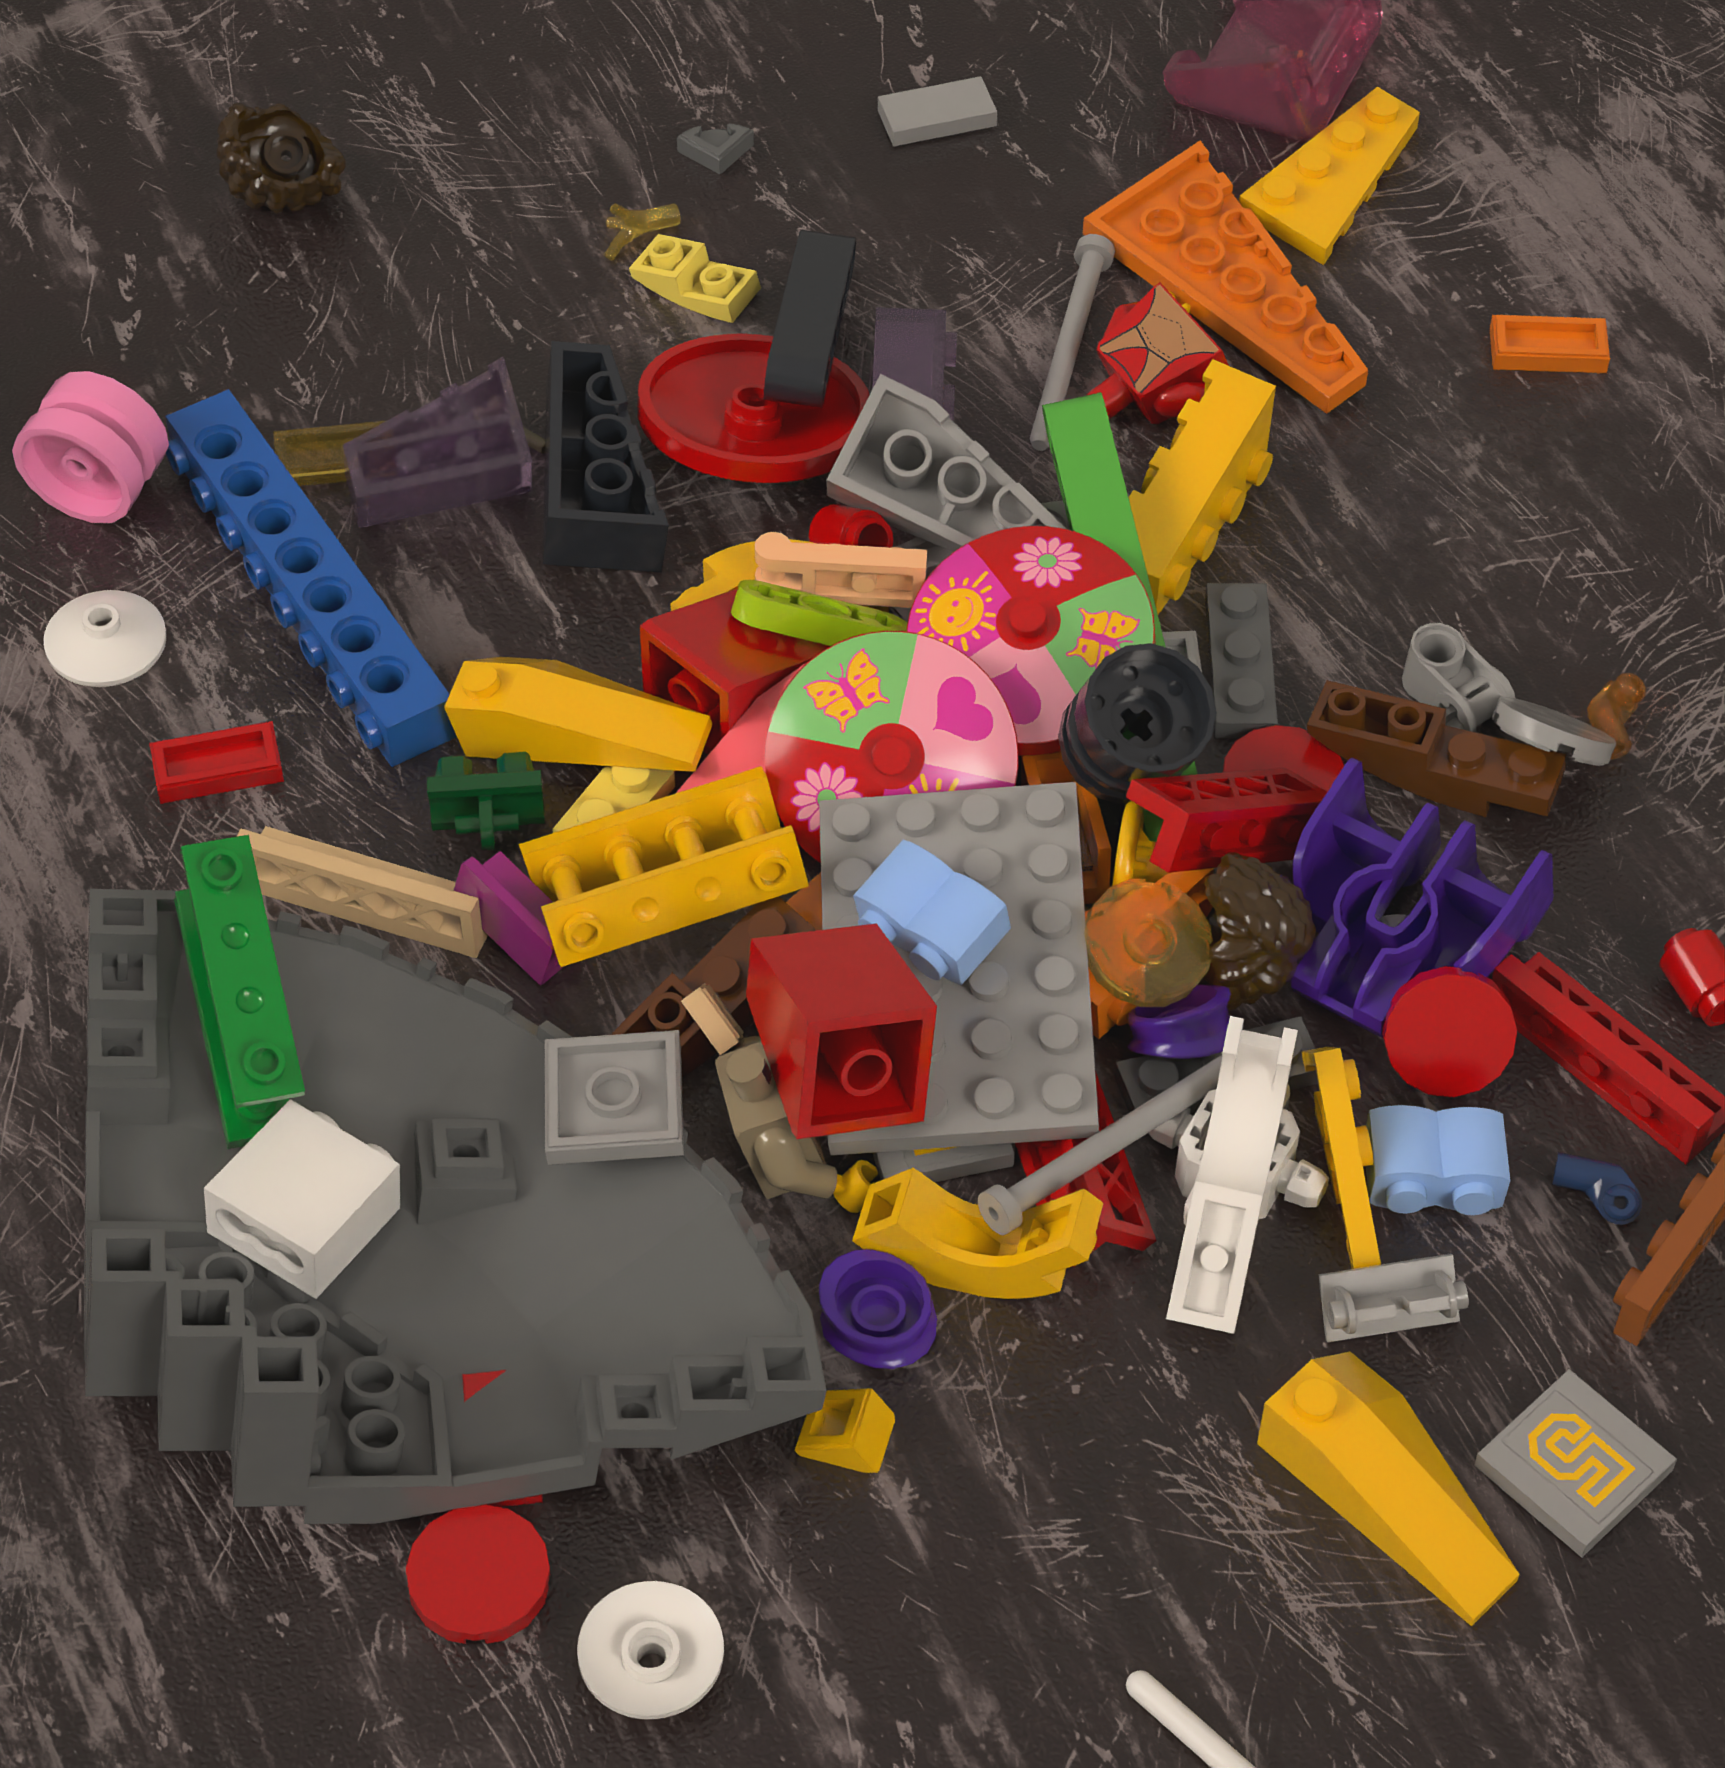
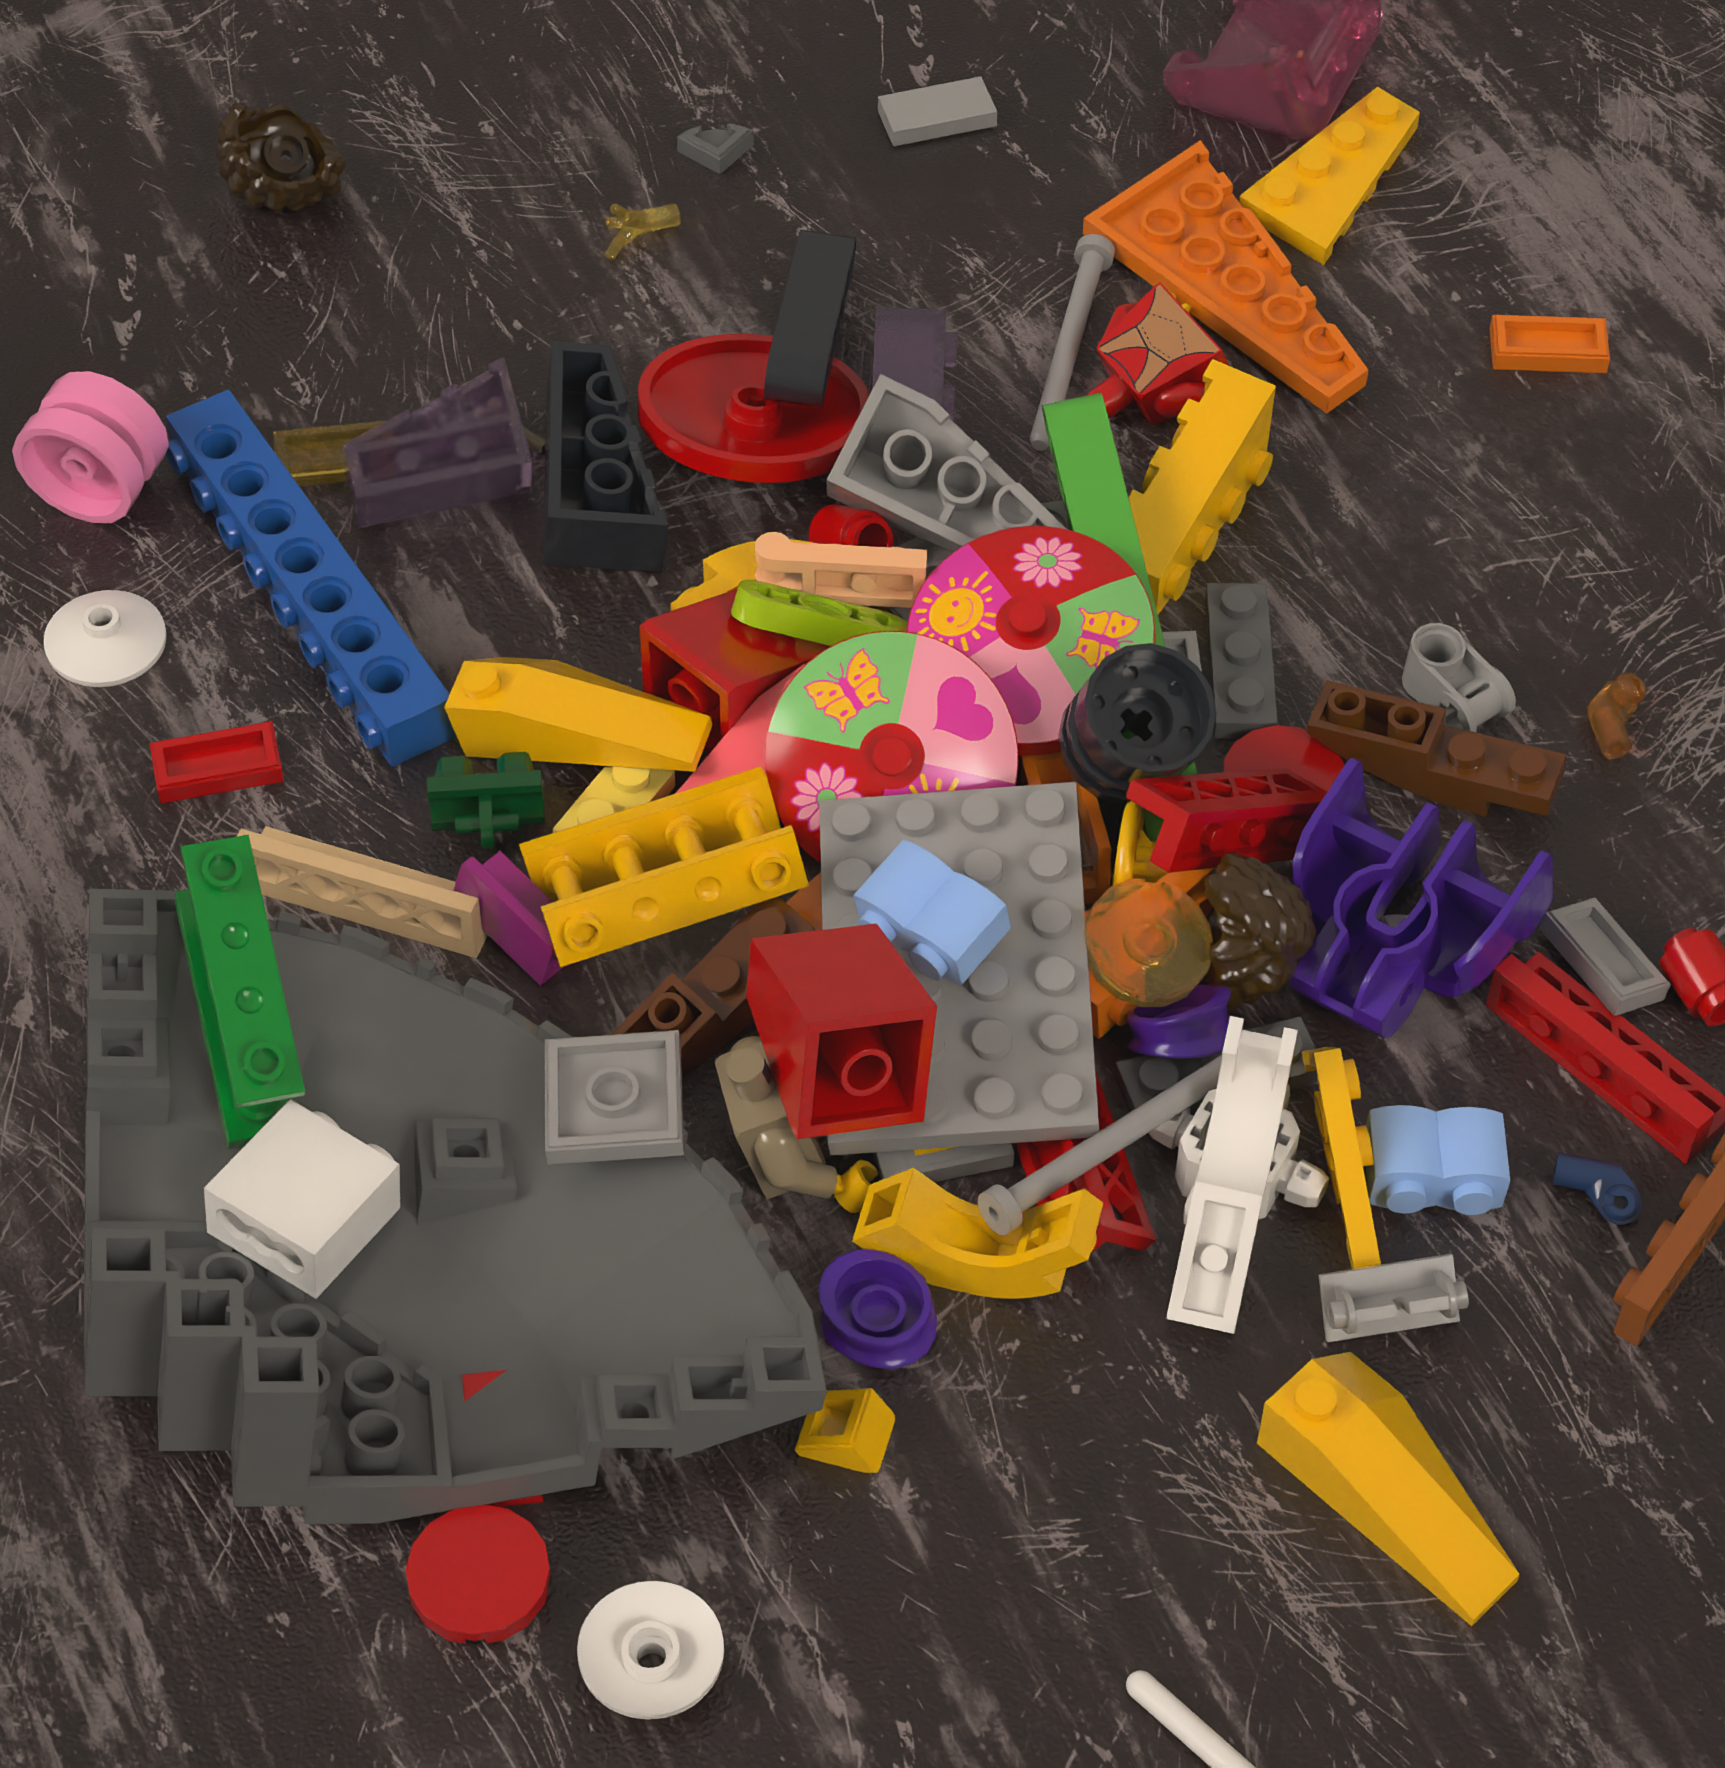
light yellow slope [629,234,761,323] -> none
tan tile [681,983,744,1055] -> none
red tile [1382,966,1517,1097] -> none
light grey tile [1474,1369,1677,1558] -> none
light grey tile [1492,697,1616,766] -> none
none -> light grey tile [1539,897,1671,1016]

